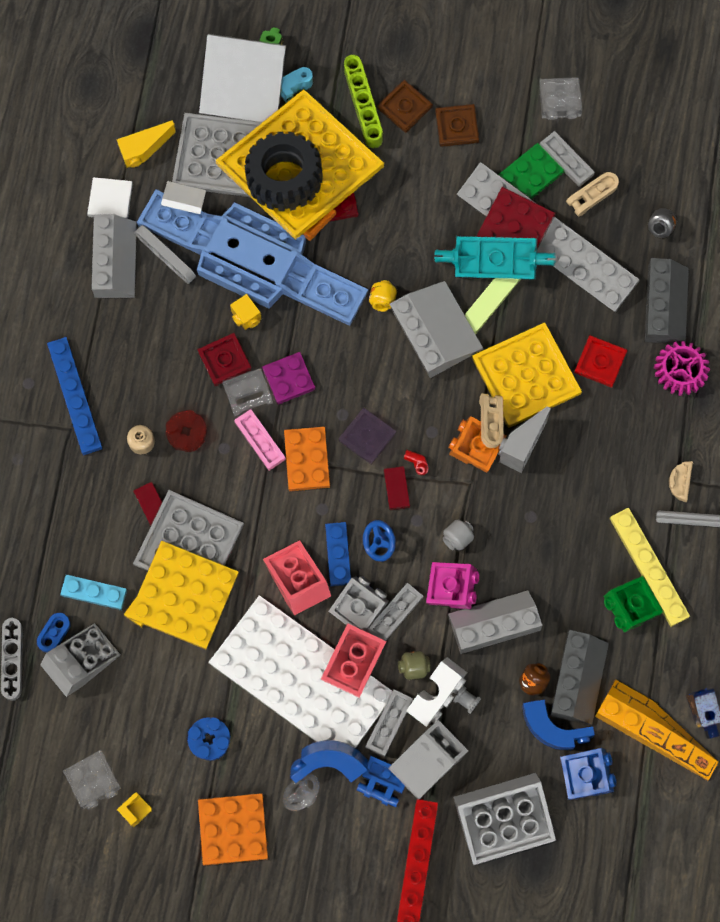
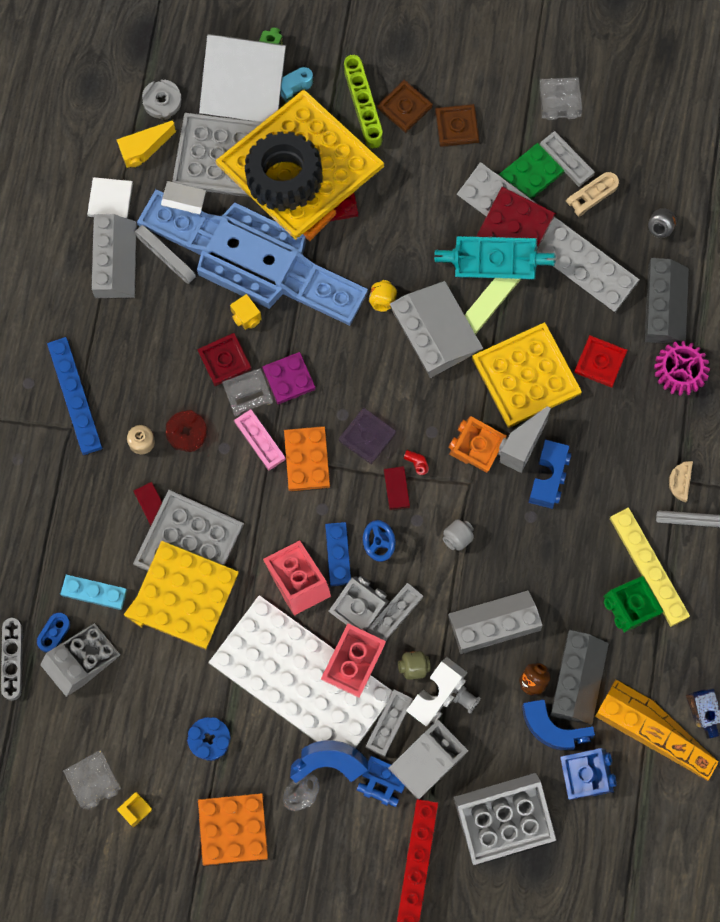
dark pink plate [426,562,479,609] -> none
tan plate [479,393,504,448] -> none
none -> light grey plate [142,80,182,120]
none -> blue arch [529,440,572,509]

